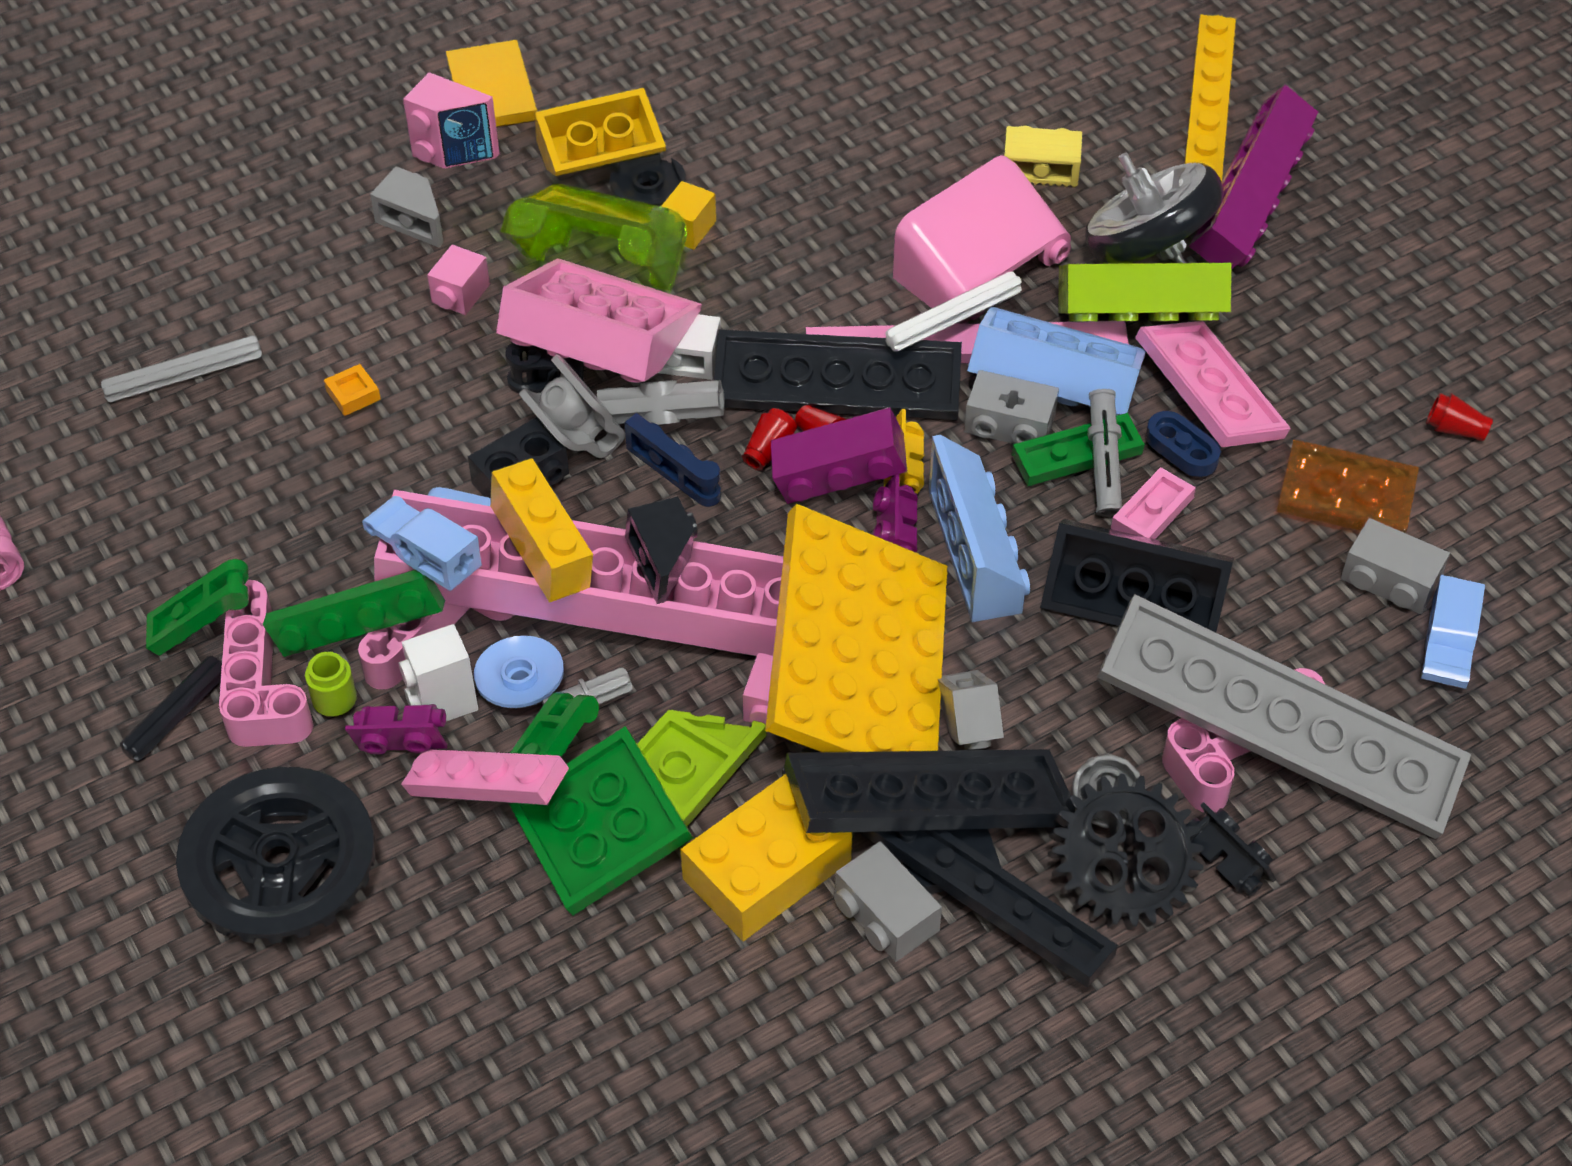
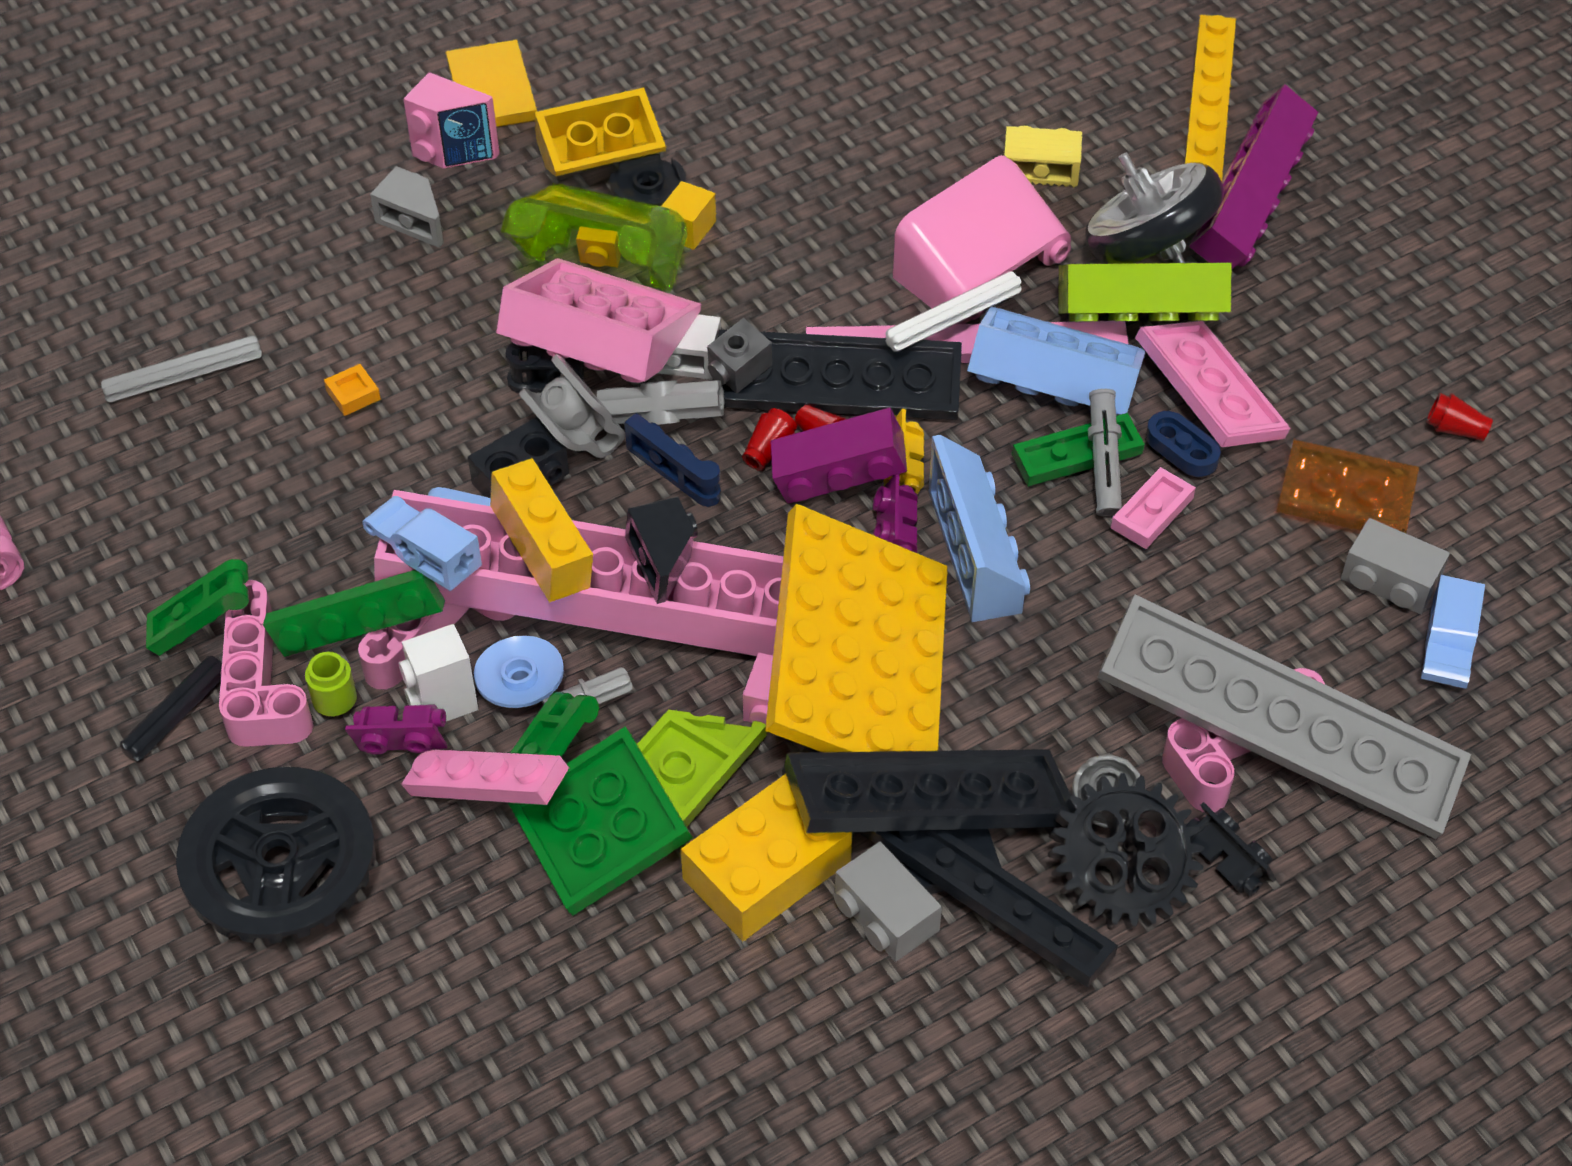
bright pink brick [427,245,490,315] -> none
light grey slope [938,670,1004,749] -> none
light grey brick [964,370,1059,444] -> none
black slope [1040,519,1234,633] -> none
none -> light orange plate [576,227,621,268]
none -> flat silver brick [707,318,772,394]

